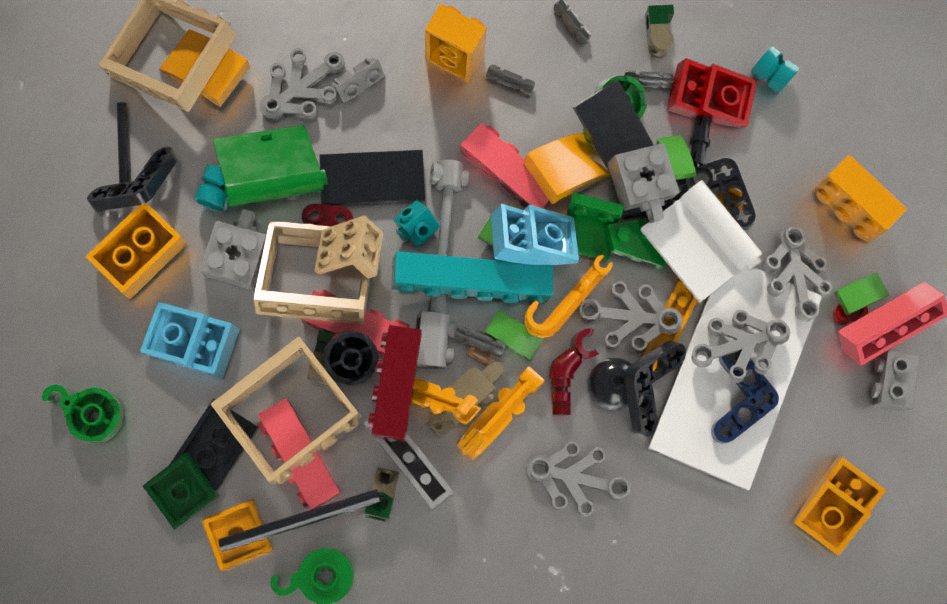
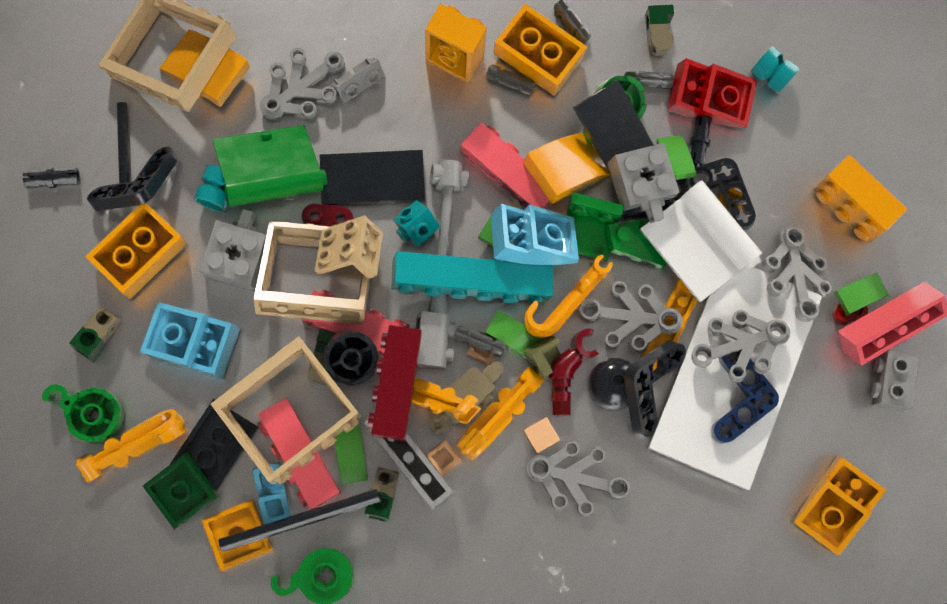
none -> black pin [23,167,80,189]
none -> leg [69,307,121,363]
none -> light orange piece [75,409,187,482]
none -> medium azure slope [252,462,291,524]
none -> bright green slope [335,423,368,485]
none -> light nougat tile [425,439,462,477]
none -> light orange brick [493,4,587,96]
none -> olive panel [523,336,561,377]
none -> light nougat tile [523,417,560,454]

